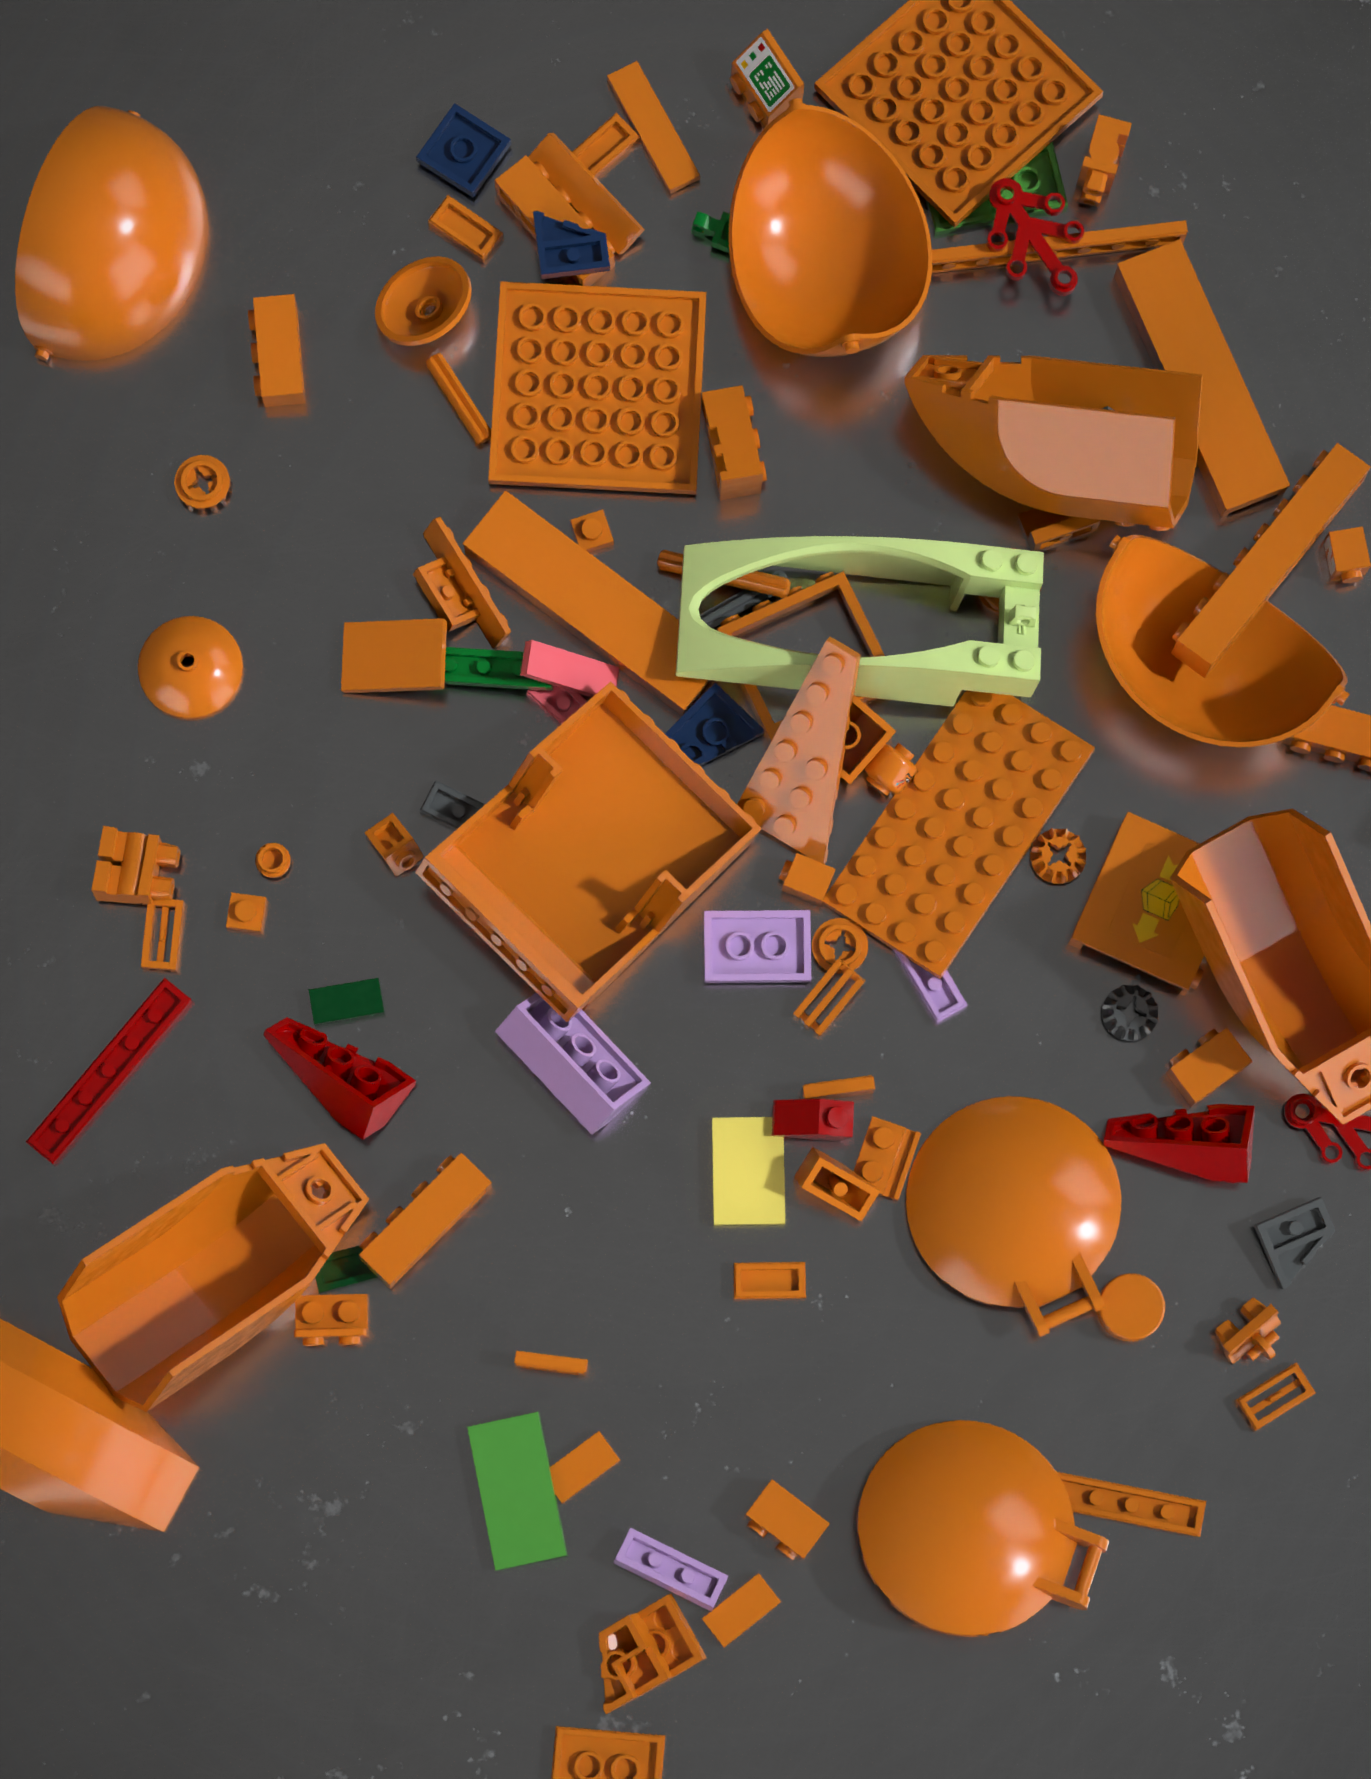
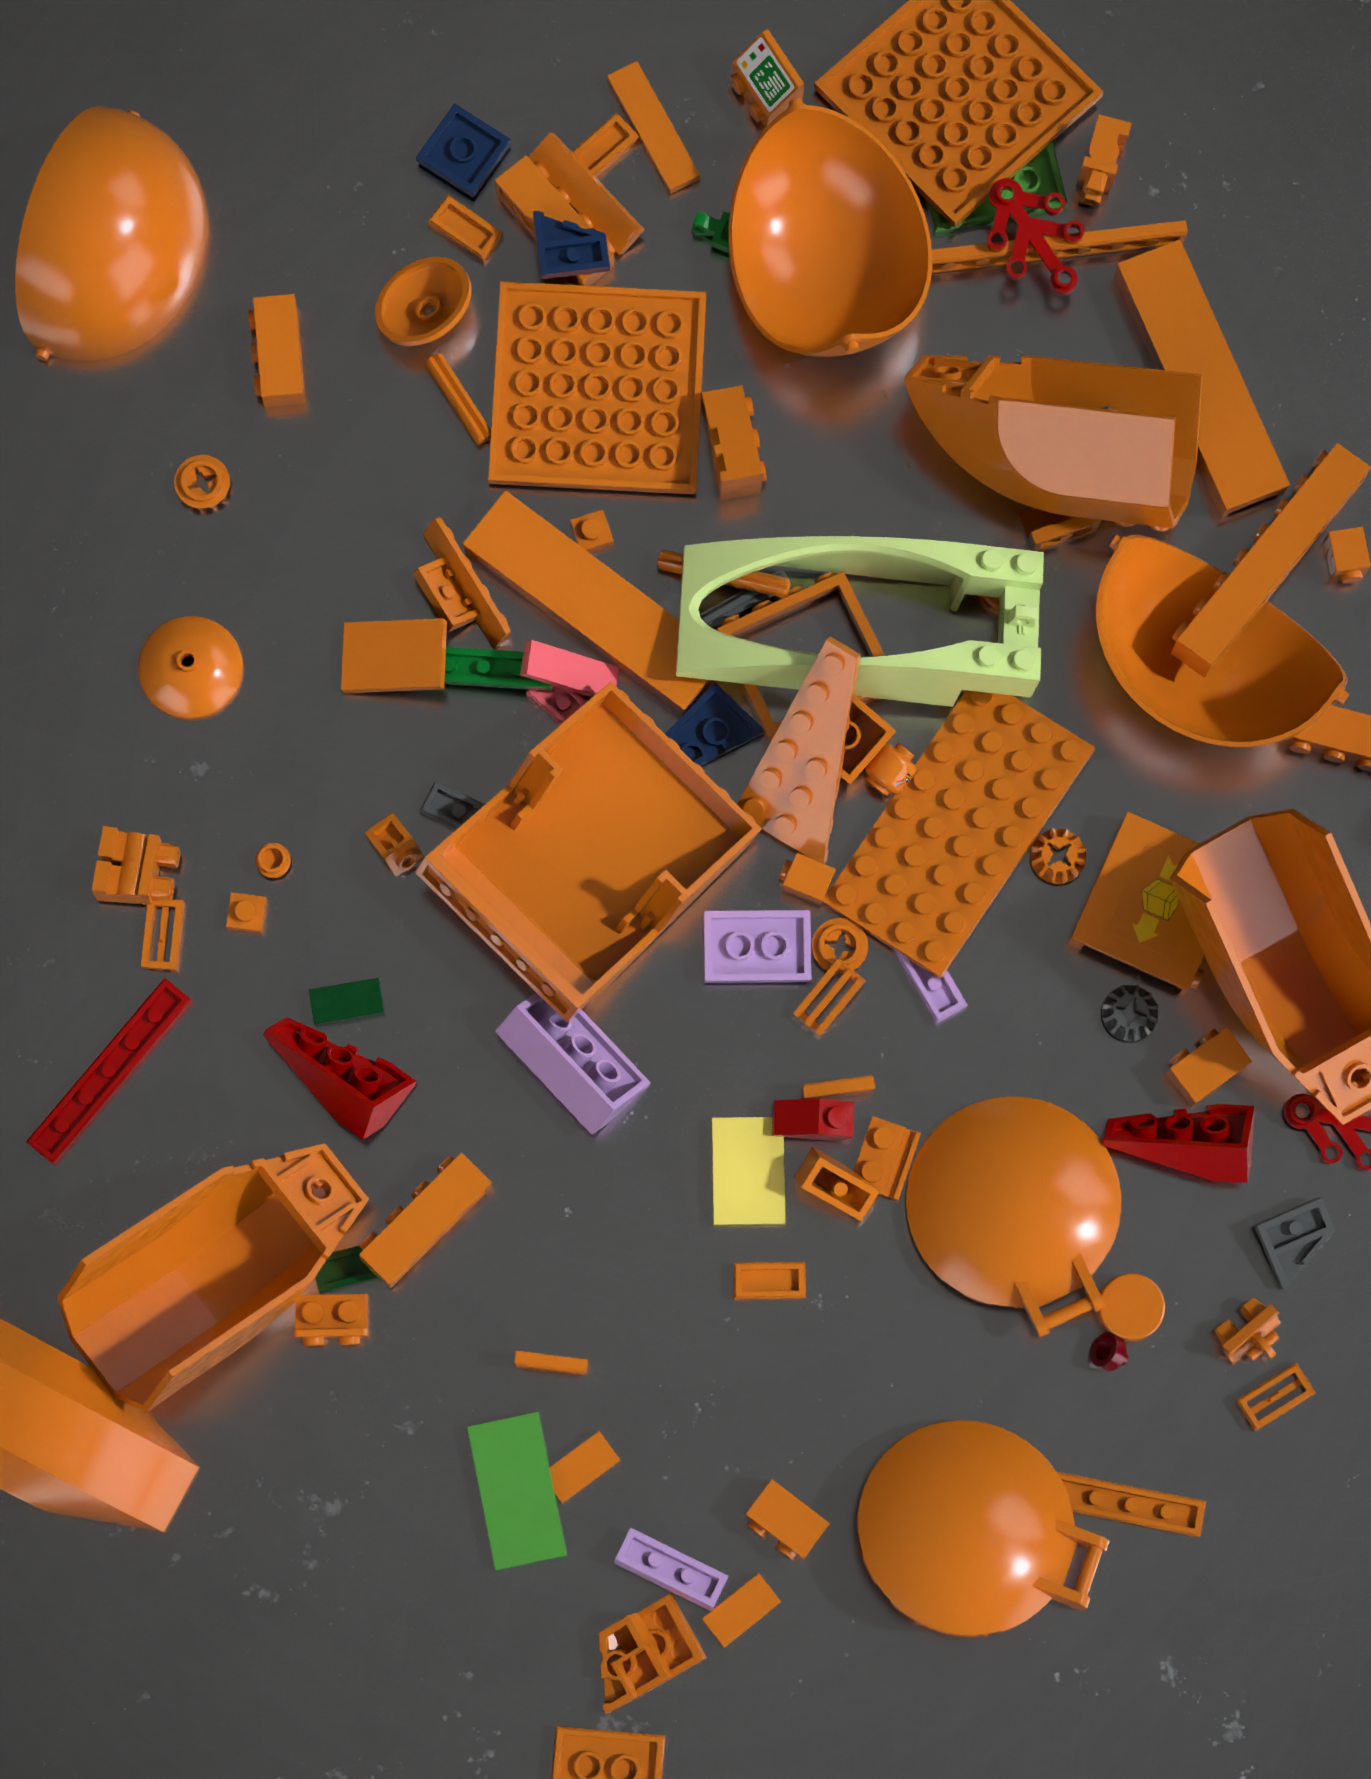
none -> dark red tile [1091,1332,1129,1371]

